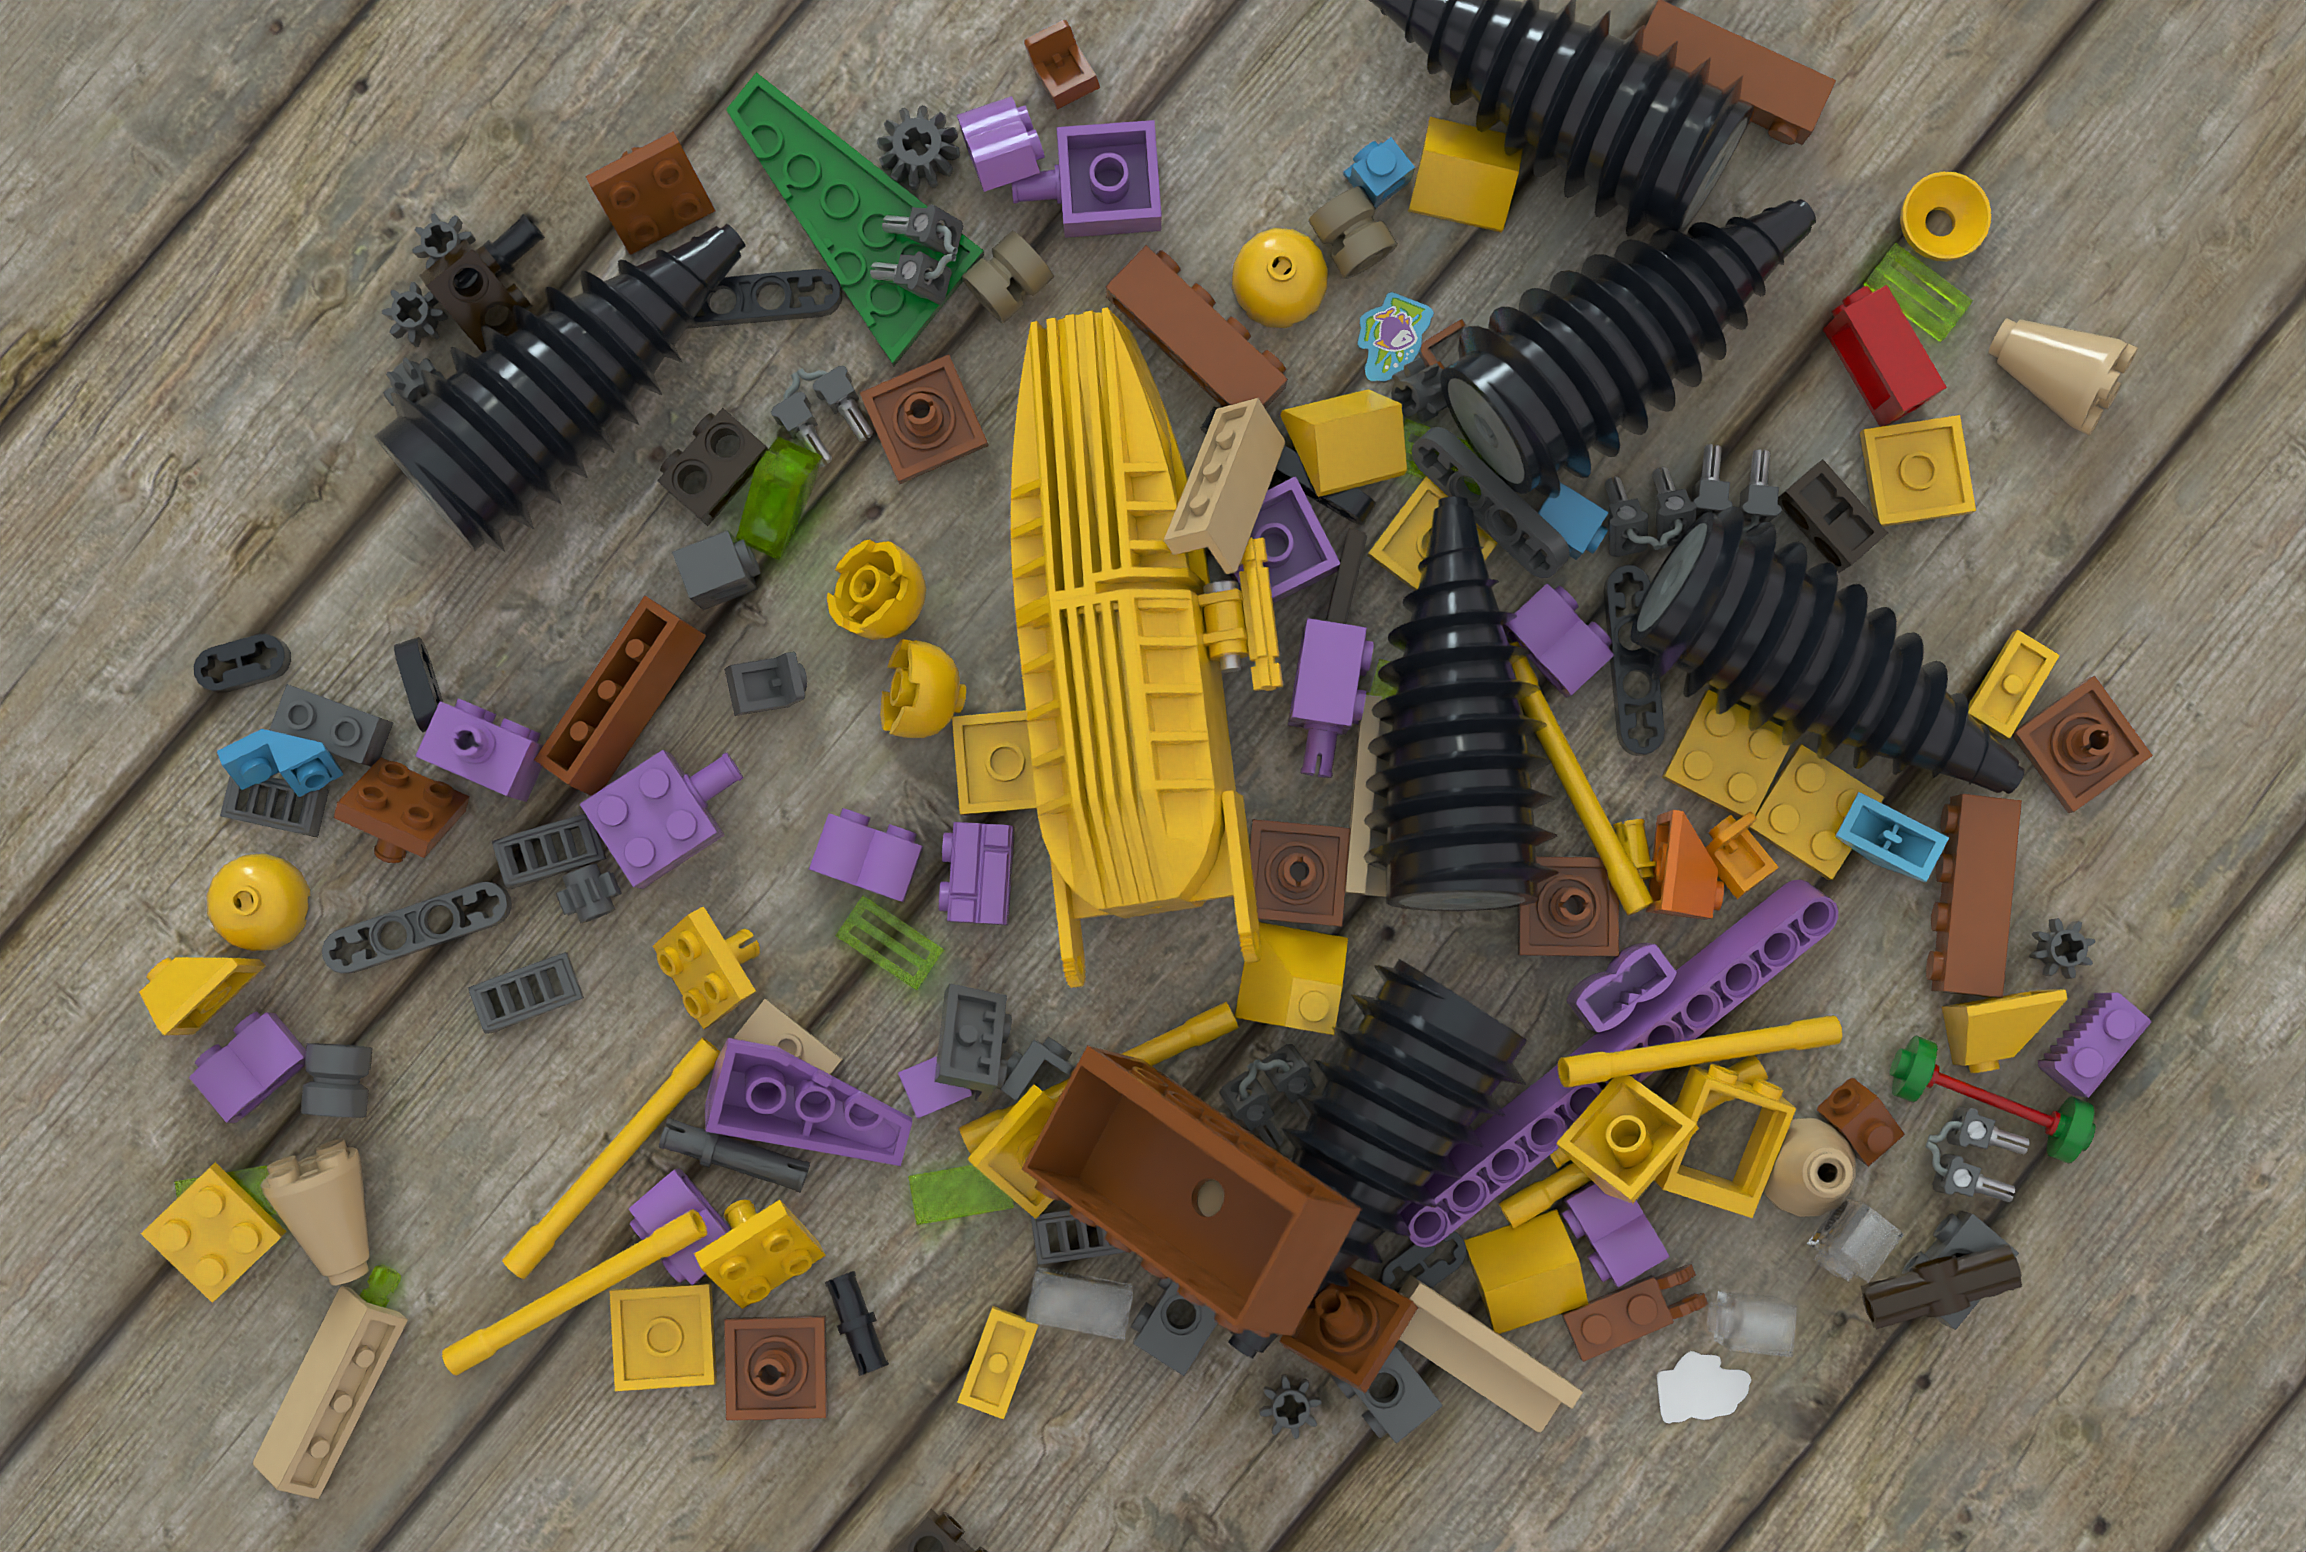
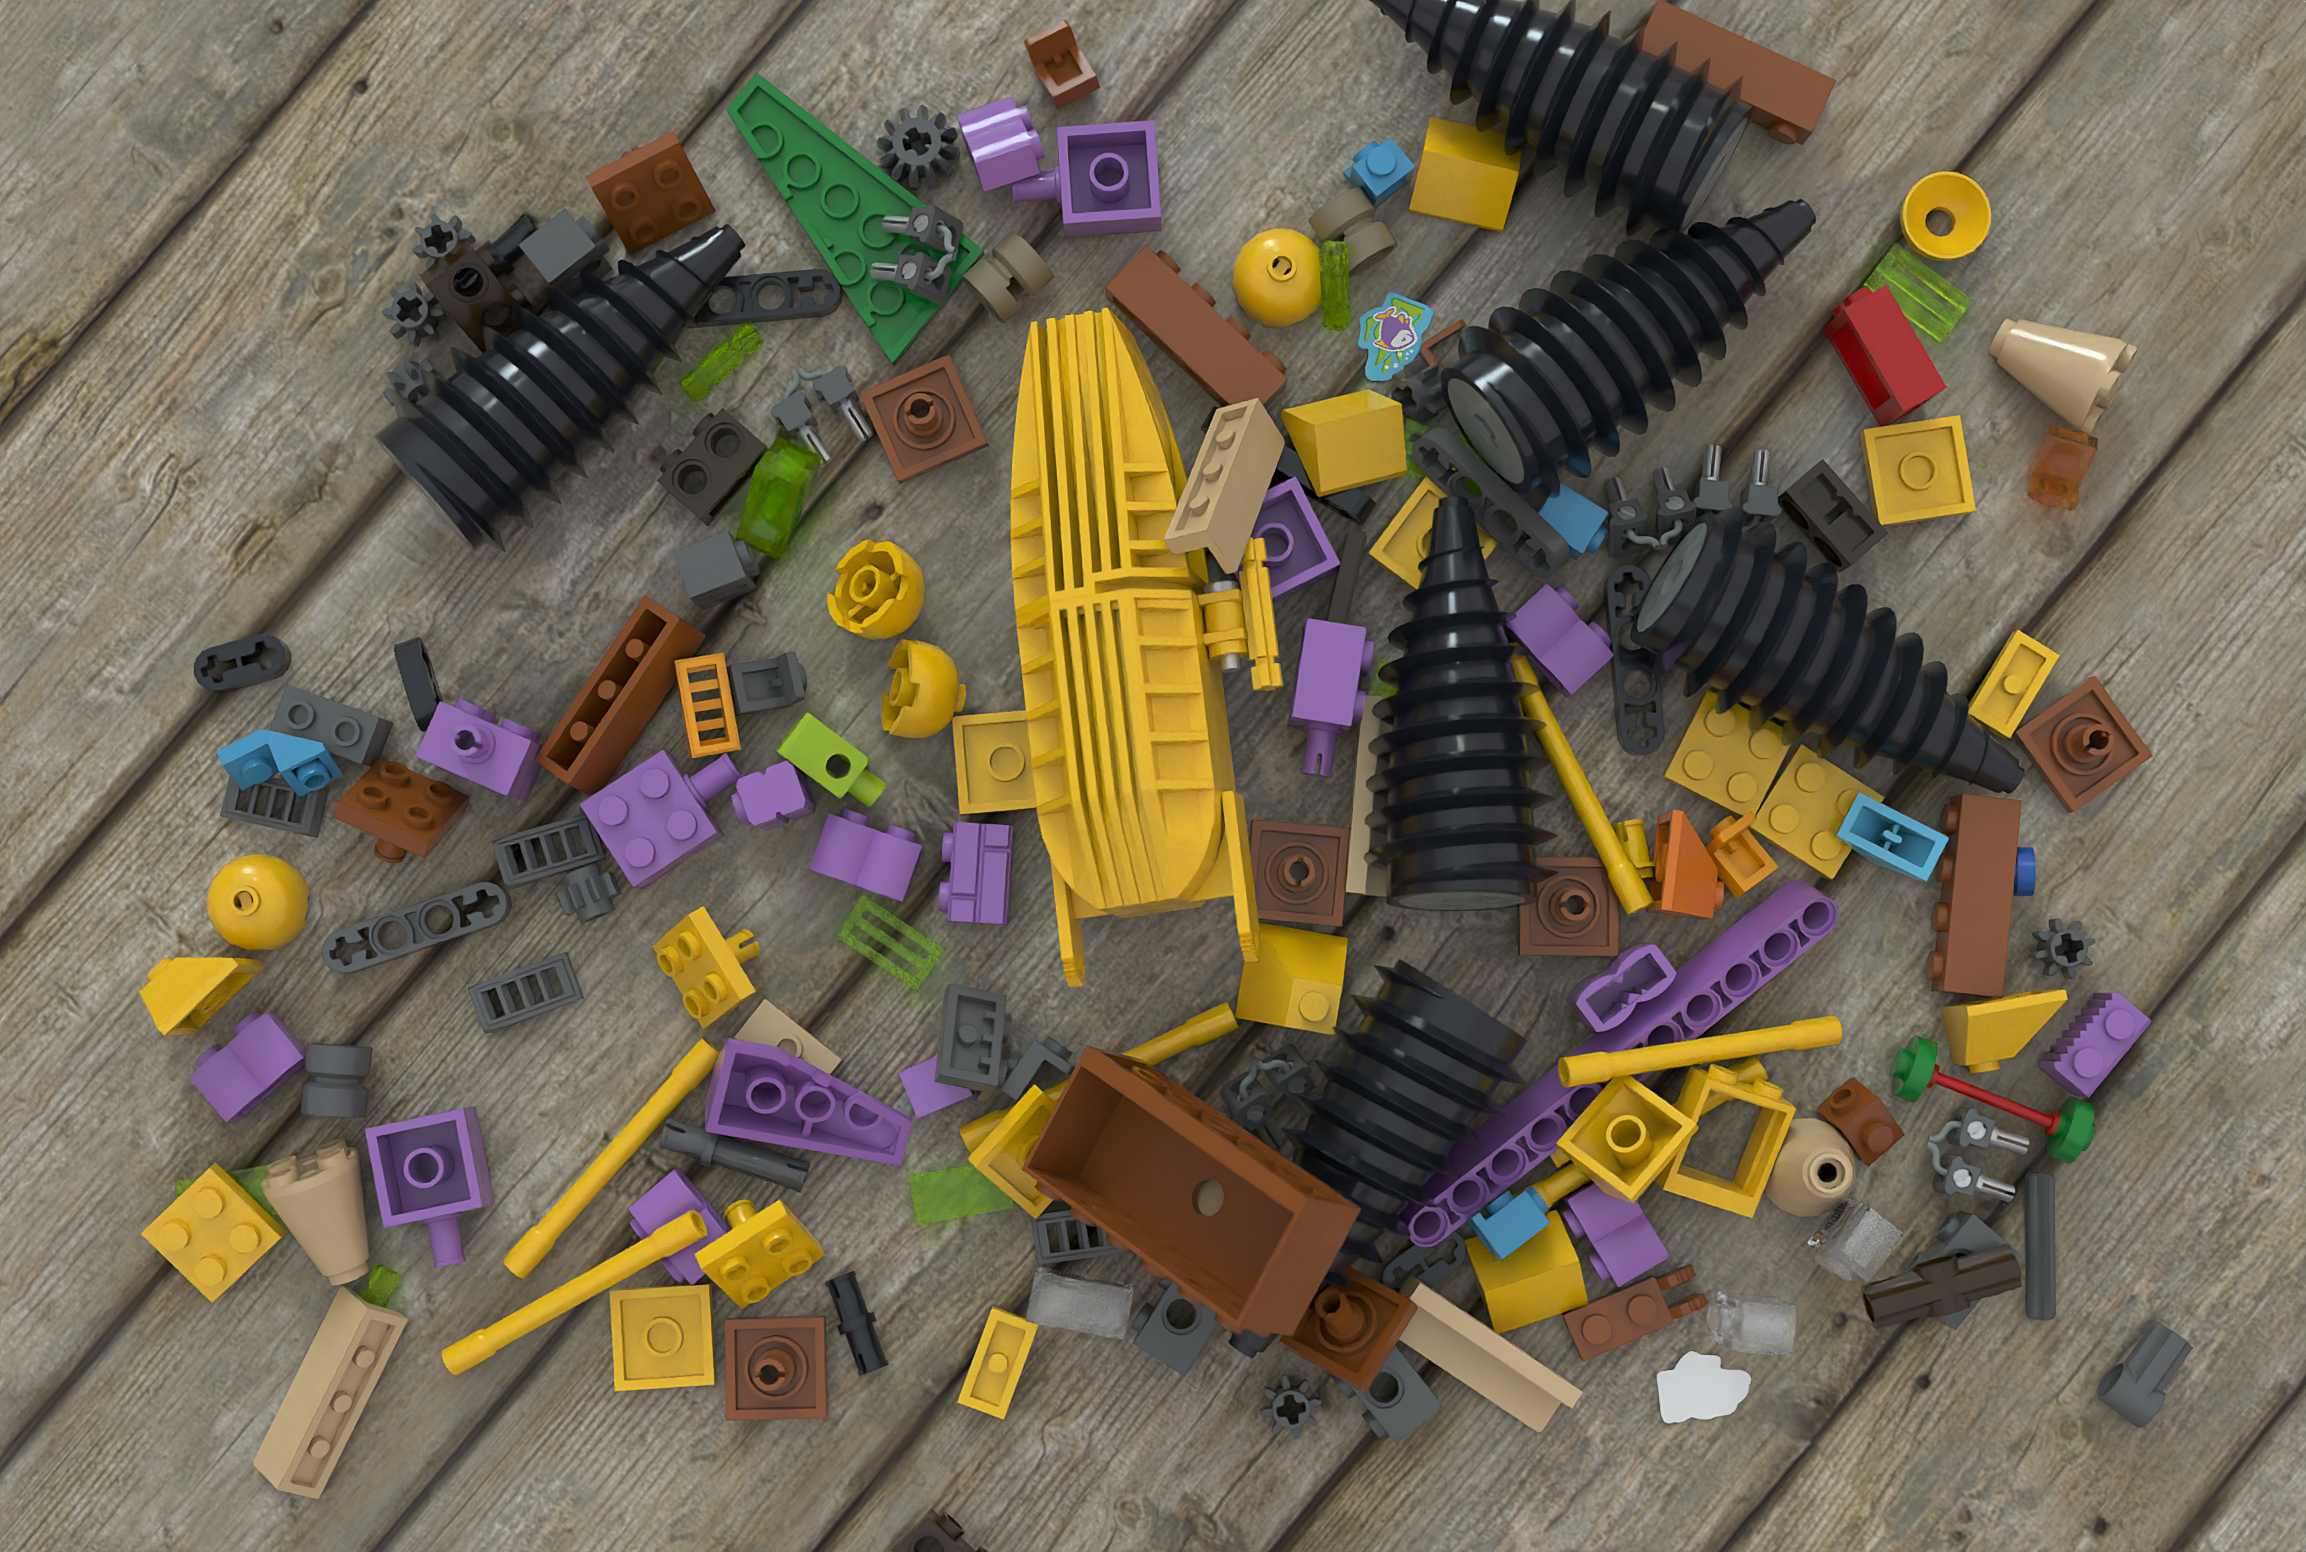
none -> medium lavender brick [365,1106,495,1268]
none -> dark grey brick [519,208,612,298]
none -> light orange slope [674,652,741,758]
none -> clear neon green axle [679,322,764,402]
none -> medium lavender brick [731,760,816,831]
none -> lime torso [775,711,887,808]
none -> clear neon green axle [1319,240,1351,332]
none -> dark azure brick [1466,1186,1550,1262]
none -> blue tile [2013,847,2036,896]
none -> dark grey axle [2025,1172,2056,1320]
none -> clear orange bracket [2028,424,2098,511]
none -> dark grey piece [2096,1321,2193,1428]

